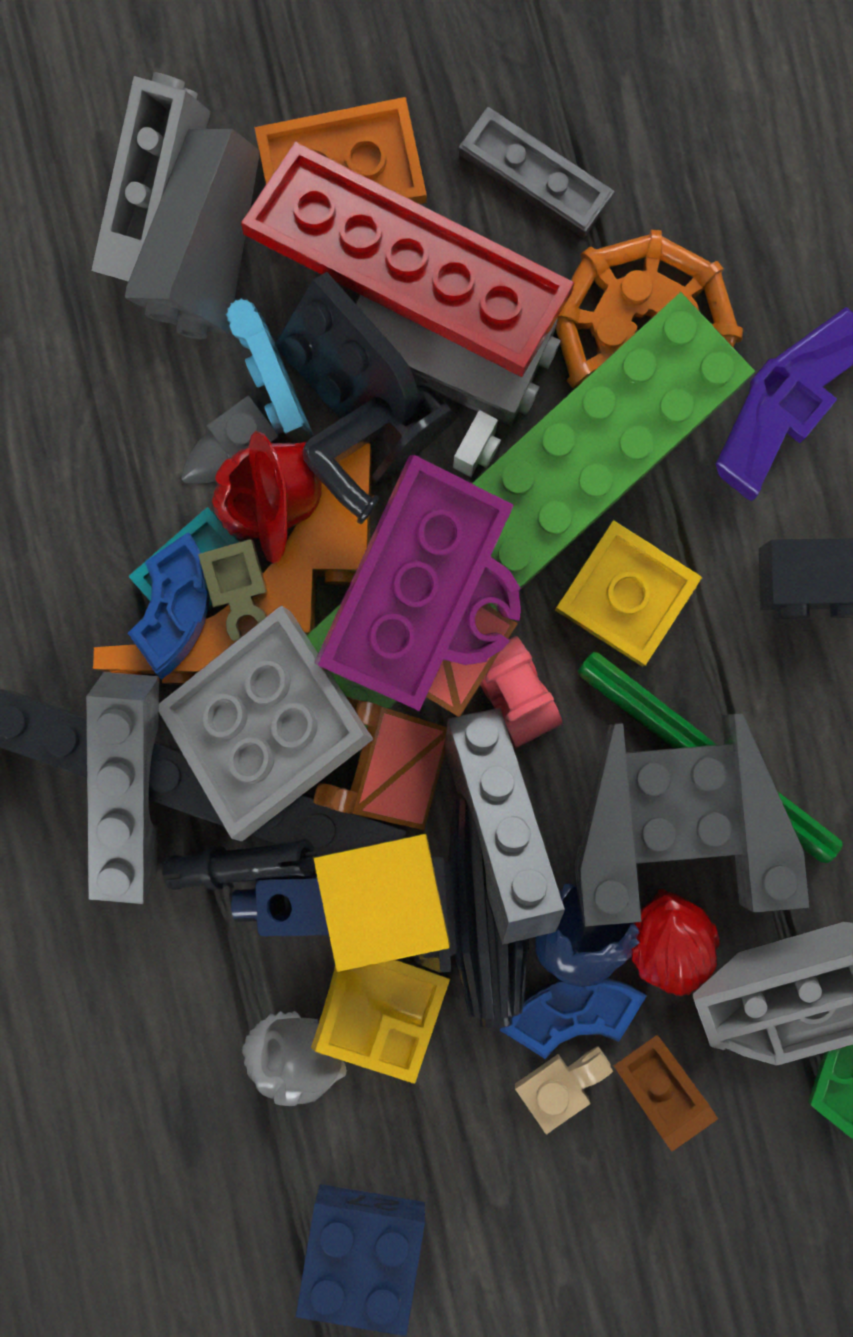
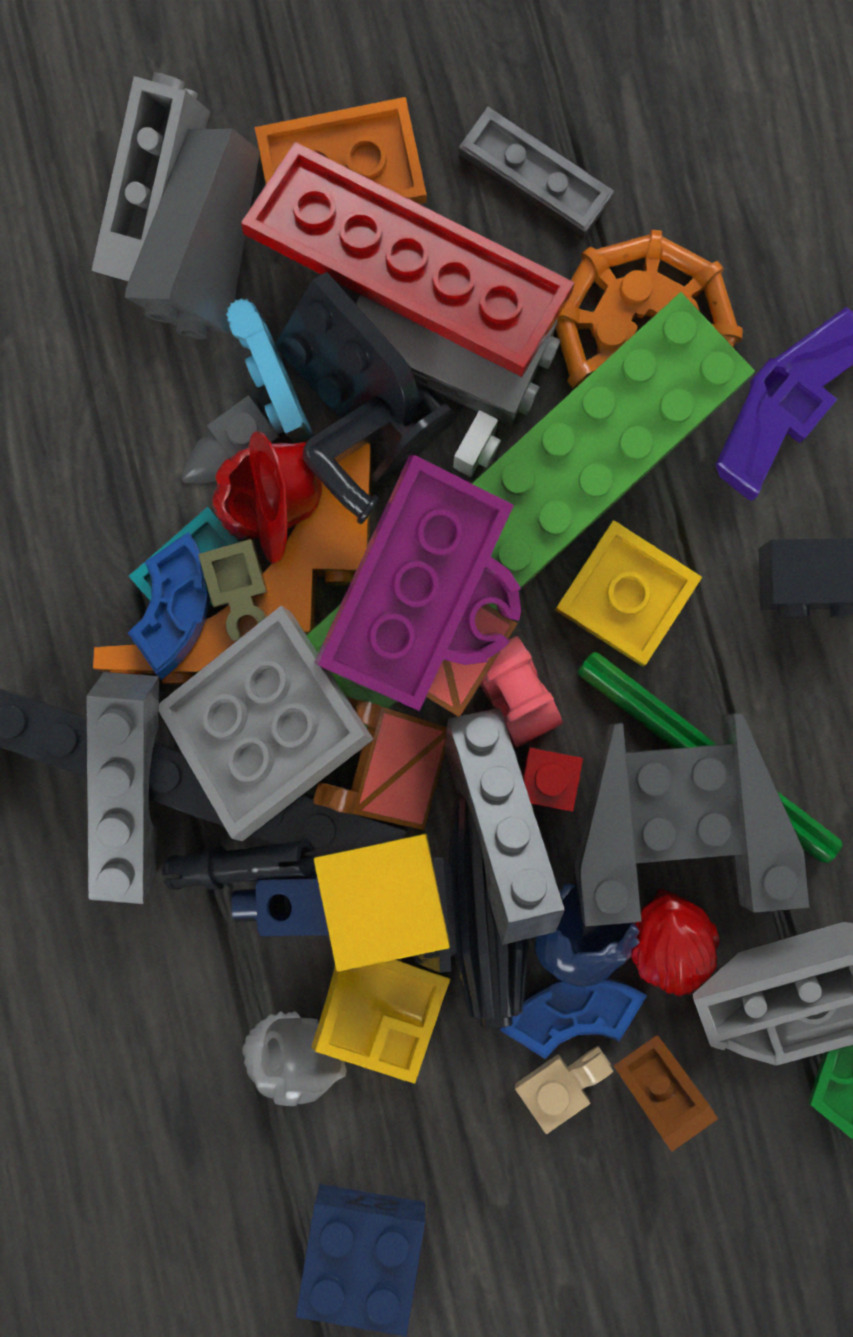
none -> red brick [521,747,583,812]

